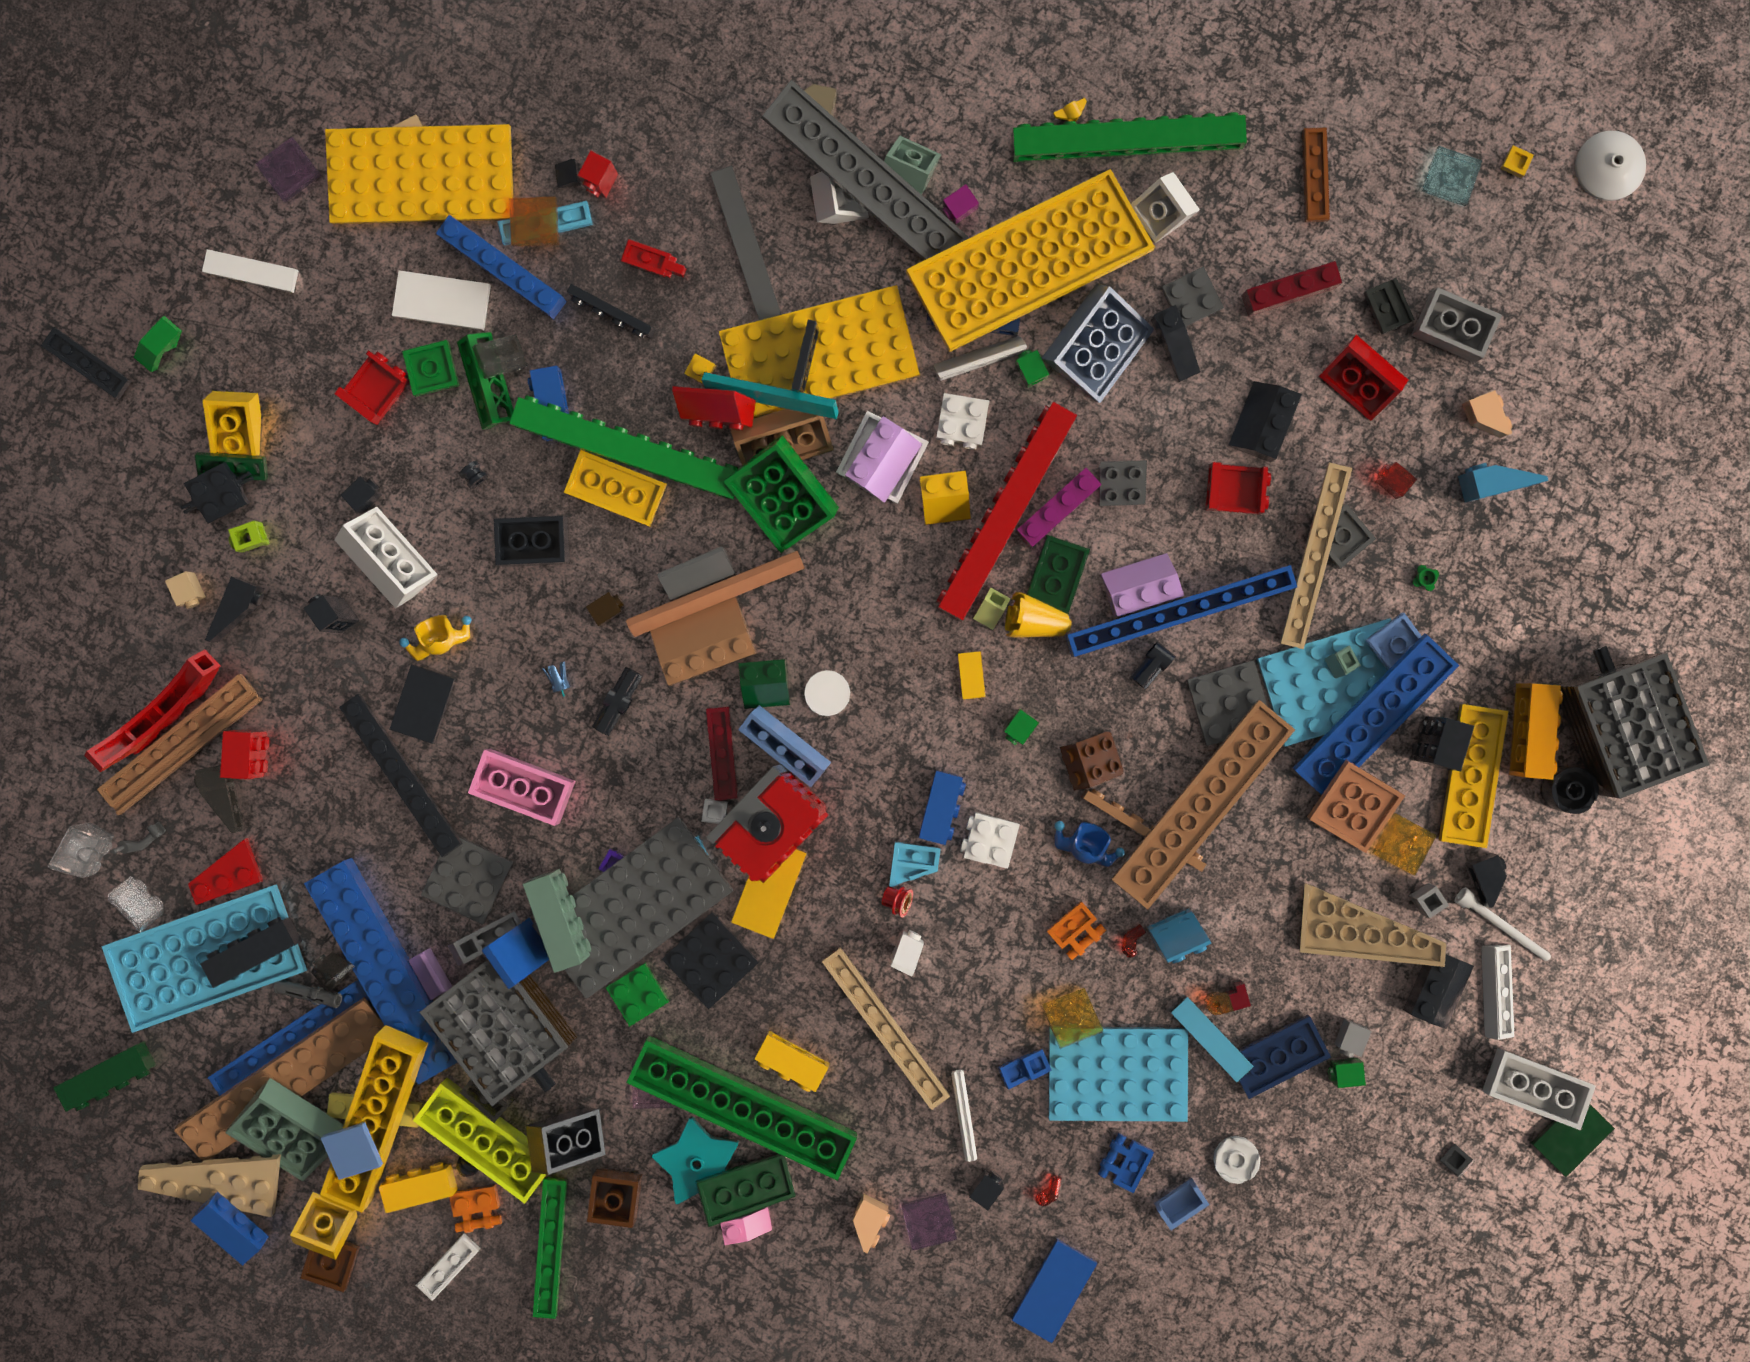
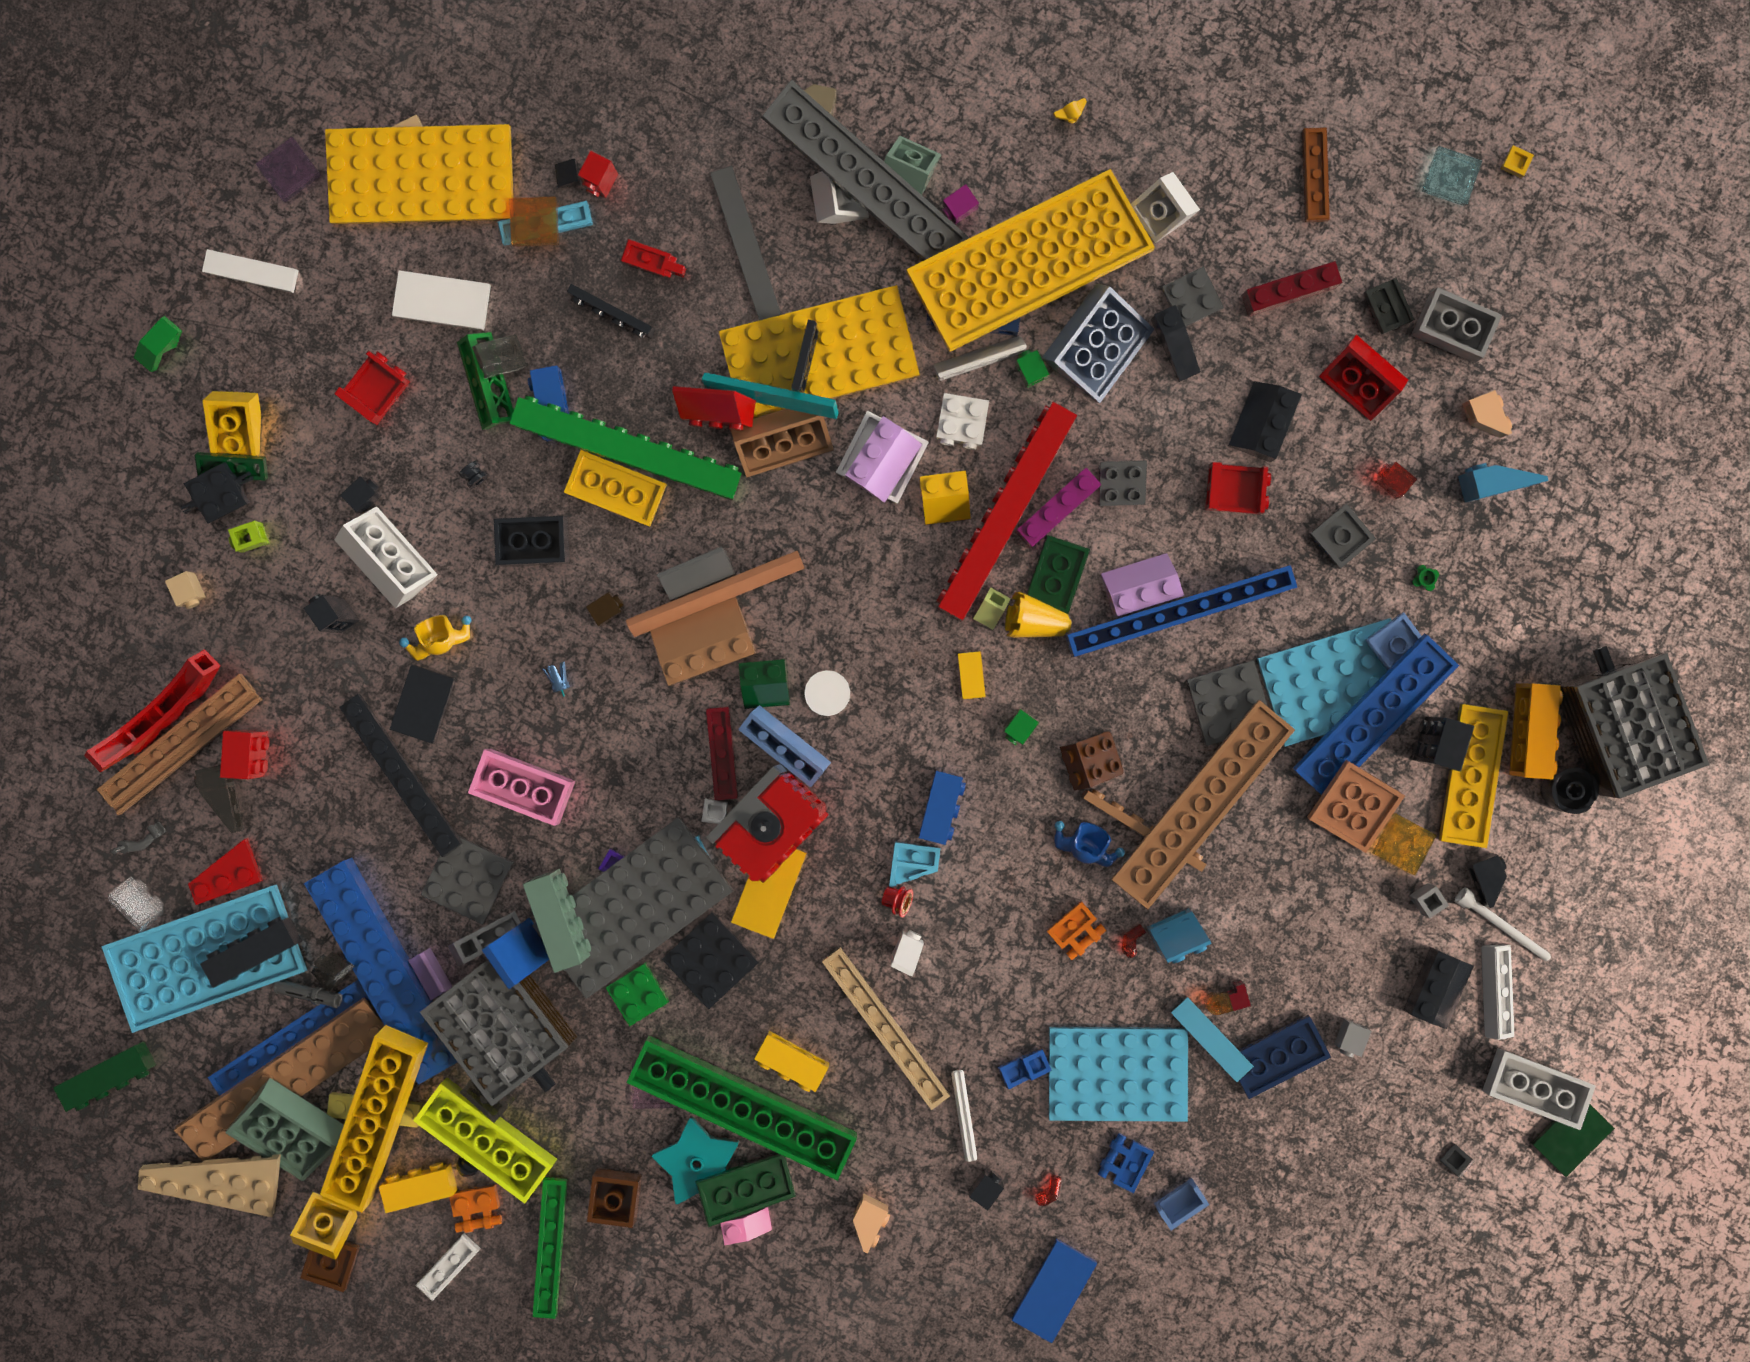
black plate [40,327,132,400] -> none
clear slope [47,822,114,878] -> none
blue brick [190,1191,269,1266] -> none
black slope [205,576,265,643] -> none
medium blue tile [321,1122,383,1180] -> none
green plate [402,340,460,397] -> none
blue brick [436,215,567,320] -> none
black brick [526,1107,606,1175] -> none
black piece [592,667,644,736] -> none
yellow plate [684,354,716,384] -> none
green slope [723,435,839,553] -> none
clear purple tile [901,1193,957,1250] -> none
white plate [960,812,1020,869] -> none
green brick [1012,112,1247,162] -> none
clear yellow plate [1042,988,1103,1049] -> none
black piece [1130,642,1176,689] -> none
white tile [1213,1136,1261,1184] -> none
tan plate [1280,462,1352,649] -> none
tan wing [1300,883,1446,967] -> none
sand green slope [1325,645,1361,679] -> none
green brick [1328,1057,1366,1088] -> none
white dish [1575,131,1646,201] -> none

